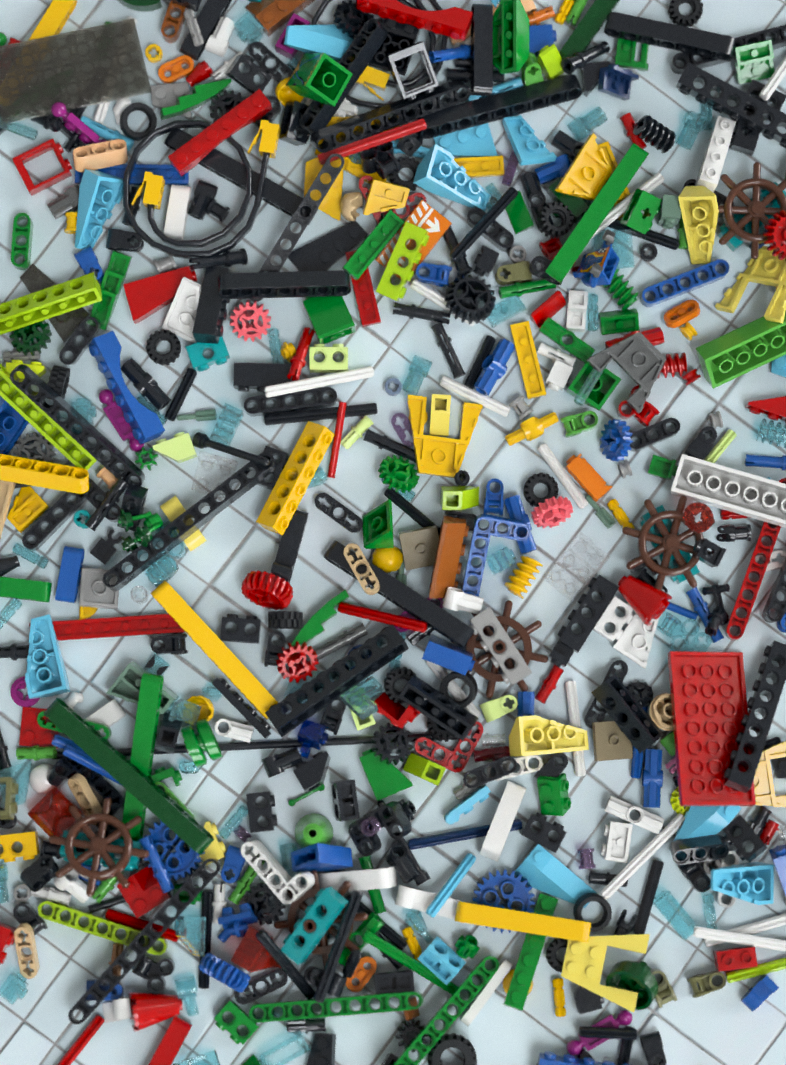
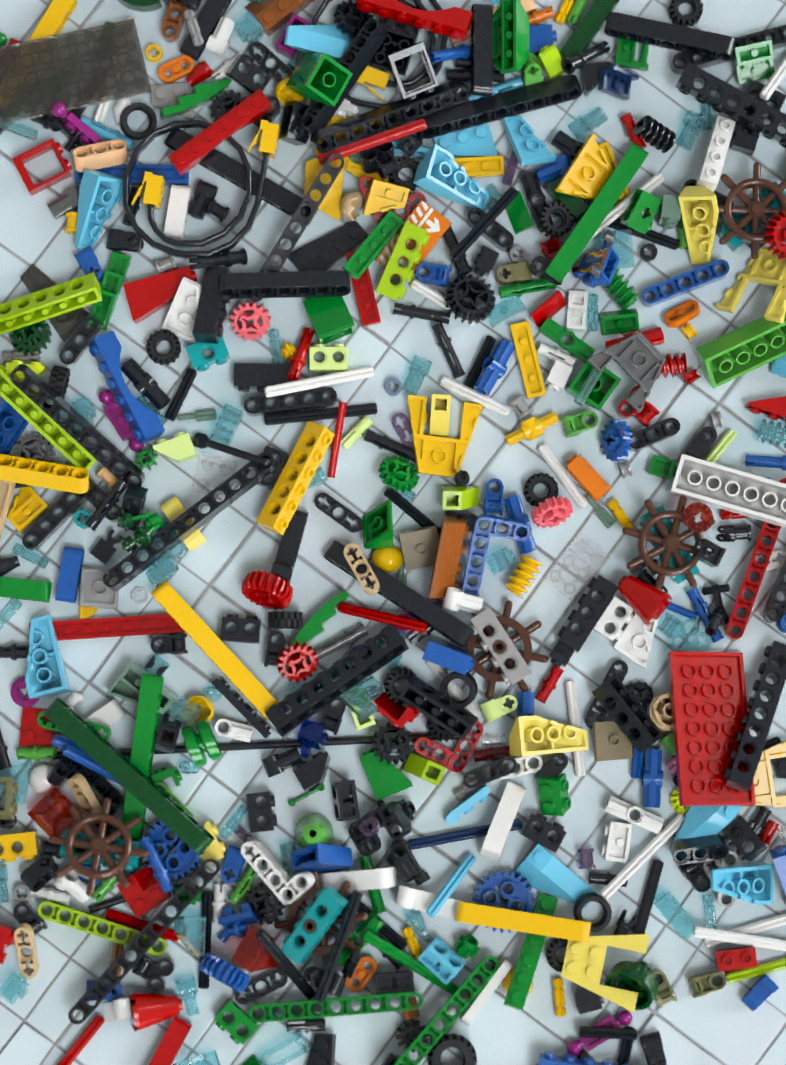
green beam [11,213,33,271] -> none

